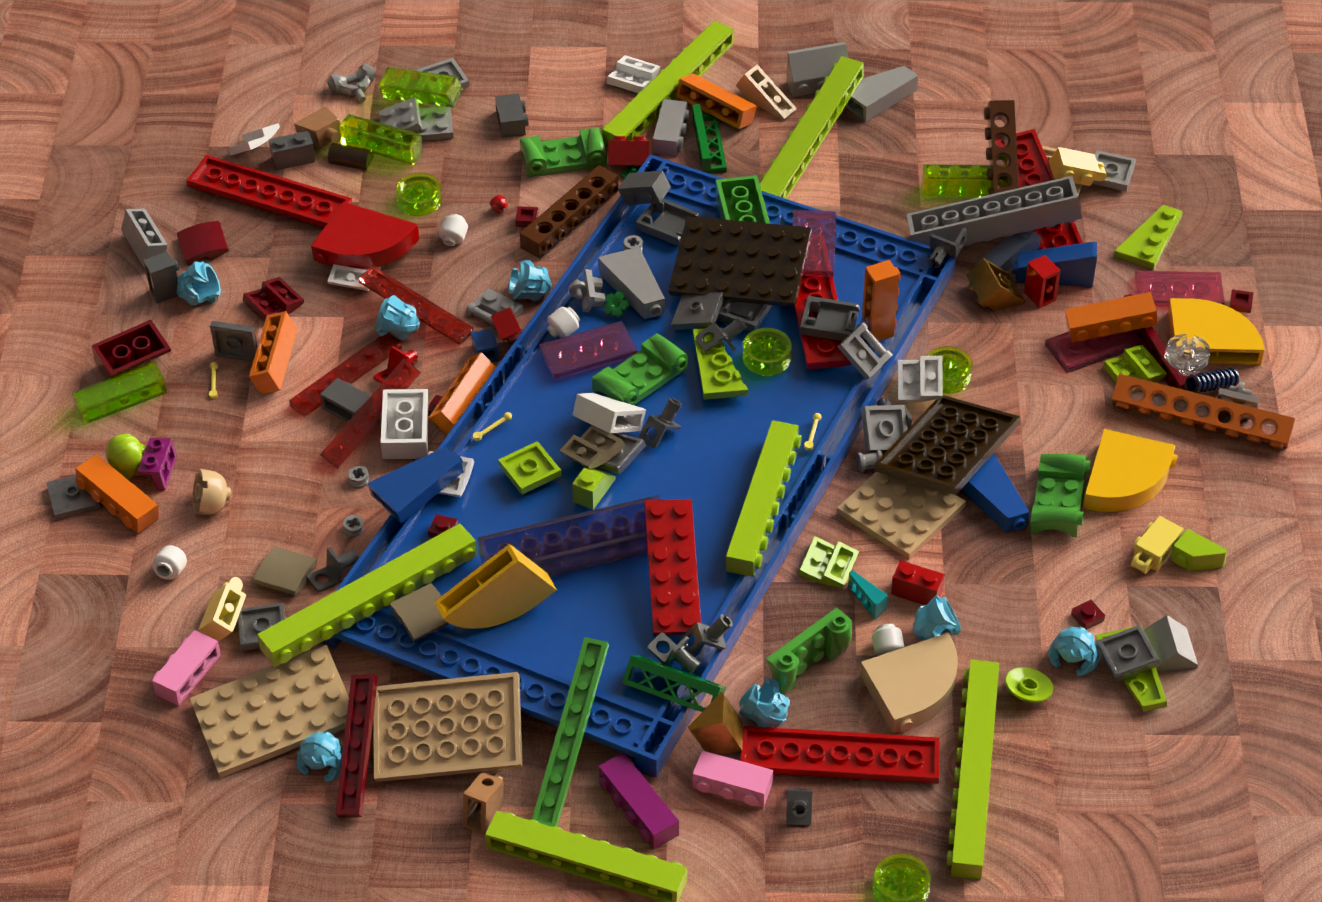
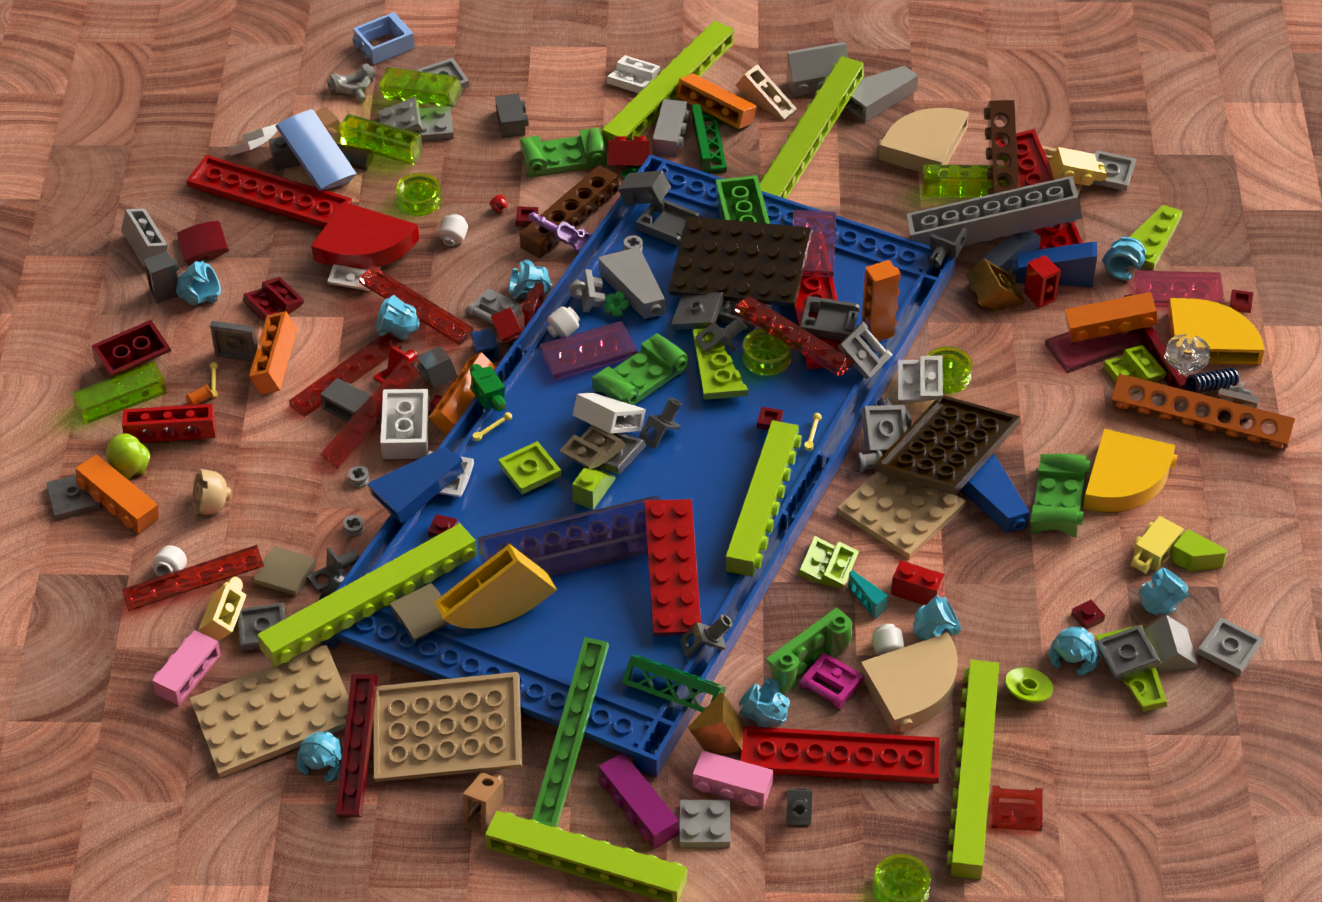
magenta bracket [138,438,177,490] -> none
dark grey bracket [647,633,701,674] -> none
none -> red brick [122,404,216,443]
none -> clear red plate [122,545,264,611]
none -> orange pin [184,384,214,405]
none -> medium blue slope [275,109,357,191]
none -> black tile [316,568,348,602]
none -> light blue window [352,12,415,65]
none -> dark grey brick [416,346,458,388]
none -> green piece [470,363,505,412]
none -> clear red plate [521,282,545,330]
none -> medium lavender piece [528,212,592,253]
none -> light grey plate [680,800,730,848]
none -> clear red plate [735,296,854,377]
none -> dark red plate [757,406,784,431]
none -> dark pink plate [799,653,864,709]
none -> tan brick [877,108,969,178]
none -> clear red plate [991,785,1043,831]
none -> medium azure helmet [1102,236,1146,281]
none -> medium azure helmet [1139,567,1190,615]
none -> light grey plate [1197,617,1264,676]

